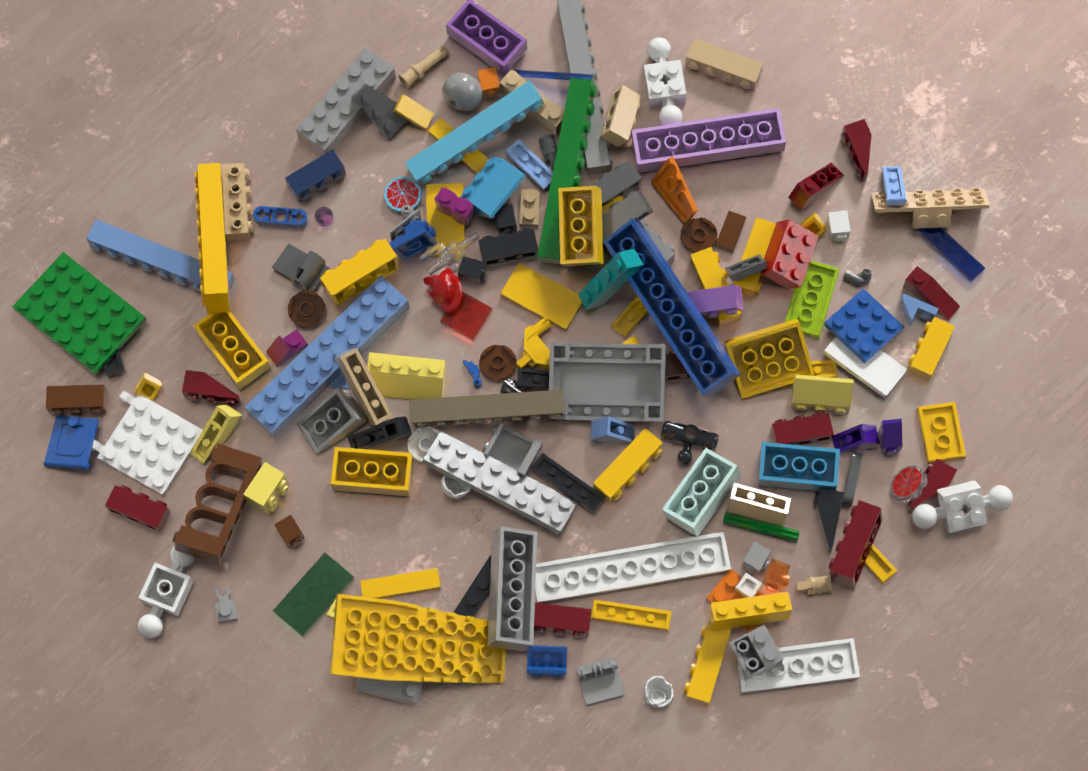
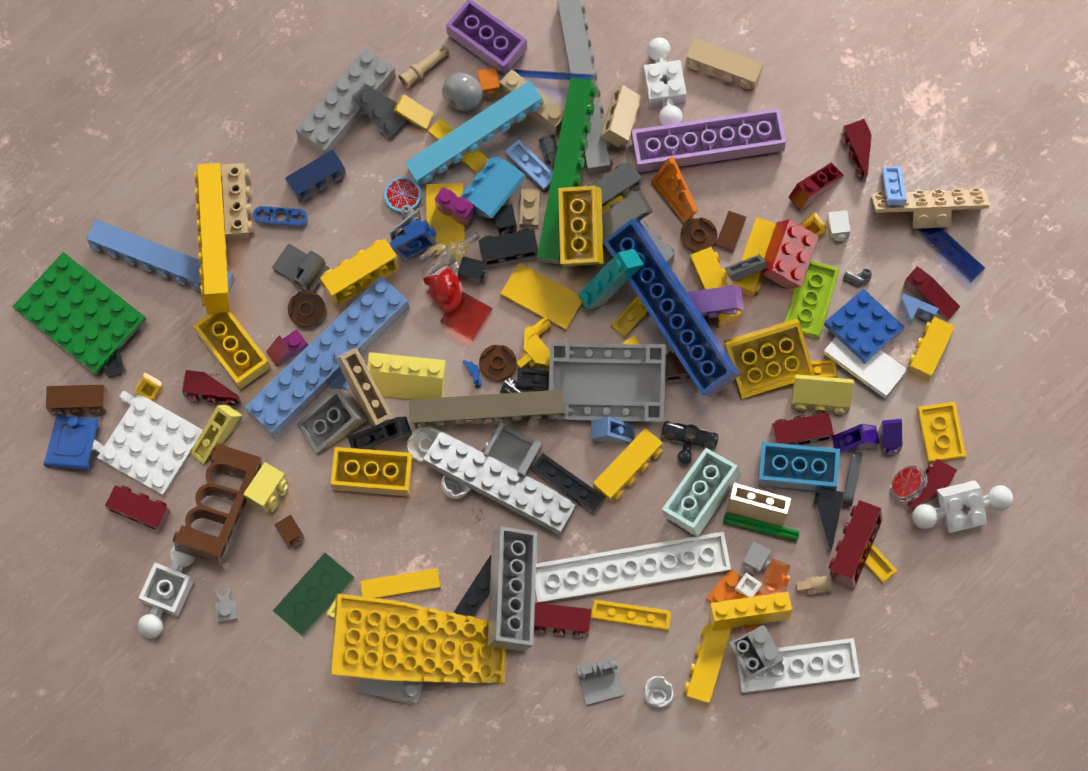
clear purple tile [314,207,334,226] -> none
blue bracket [526,645,567,677] -> none

